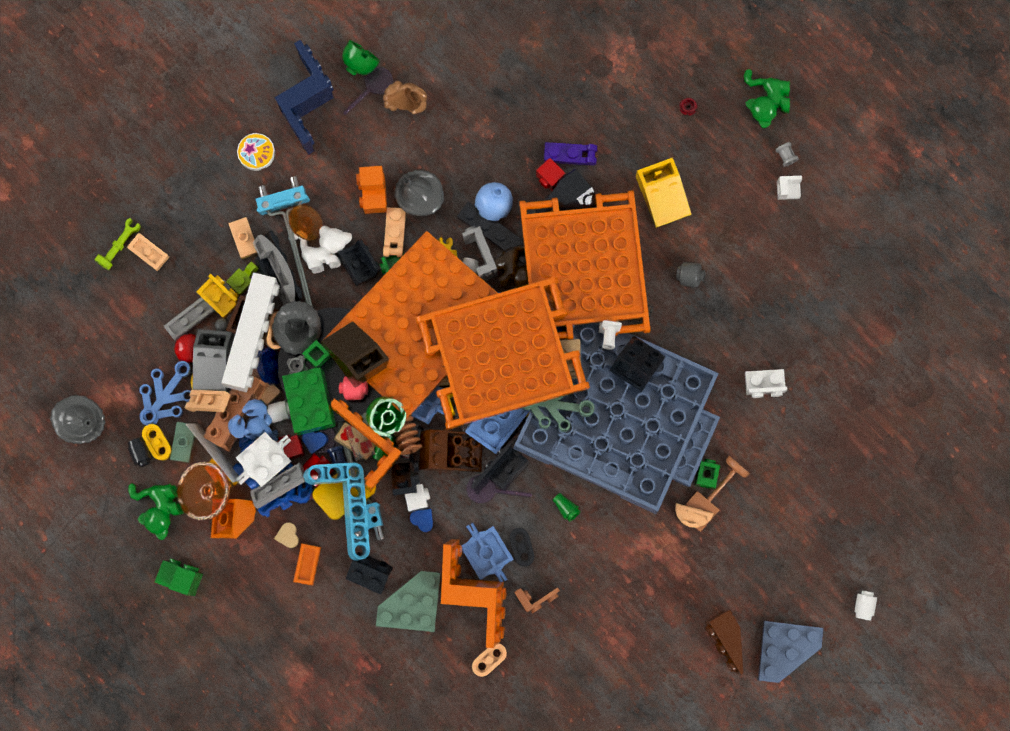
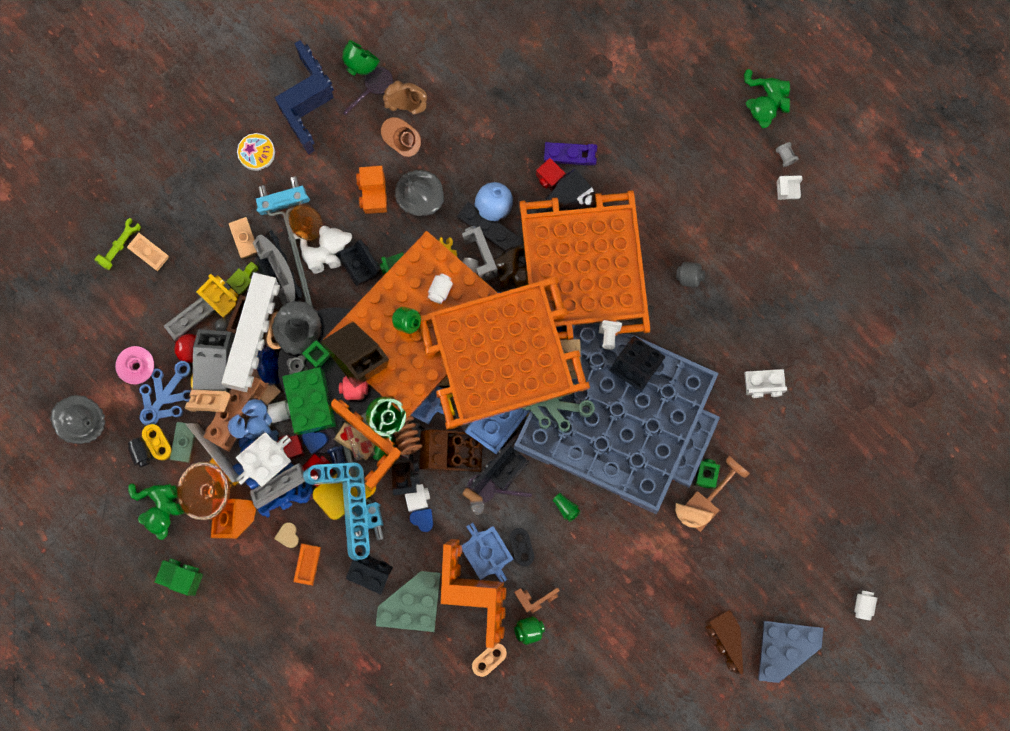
light nougat plate [383,207,406,258] -> none
yellow slope [636,158,691,228] -> none
dark red plate [679,98,698,116] -> none
none -> bright pink dish [116,346,154,384]
none -> nougat piece [381,117,421,157]
none -> green head [392,307,421,334]
none -> white brick [428,274,453,304]
none -> arm [462,487,484,515]
none -> green head [514,616,545,645]

